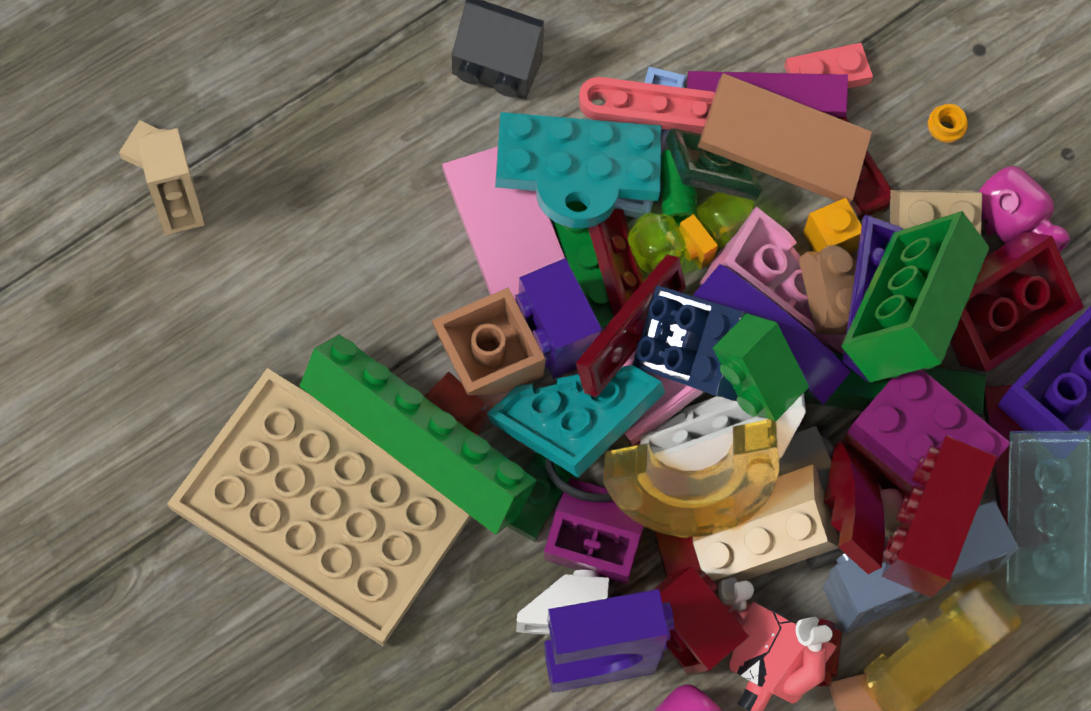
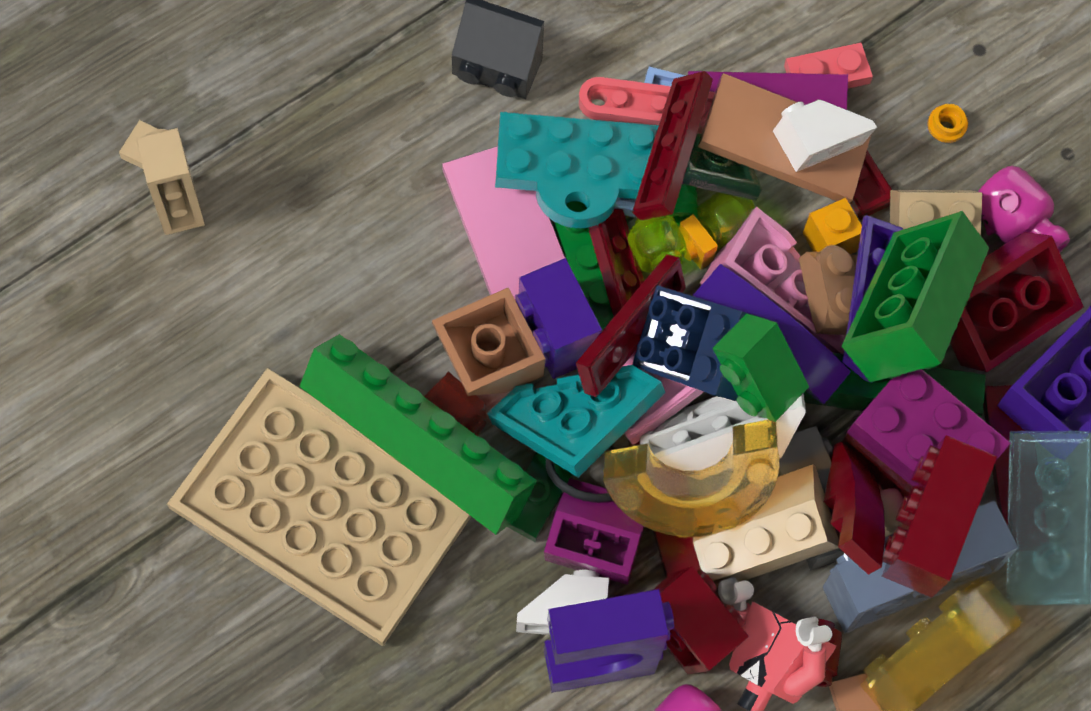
none -> dark red tile [632,71,713,220]
none -> white slope [773,100,877,172]

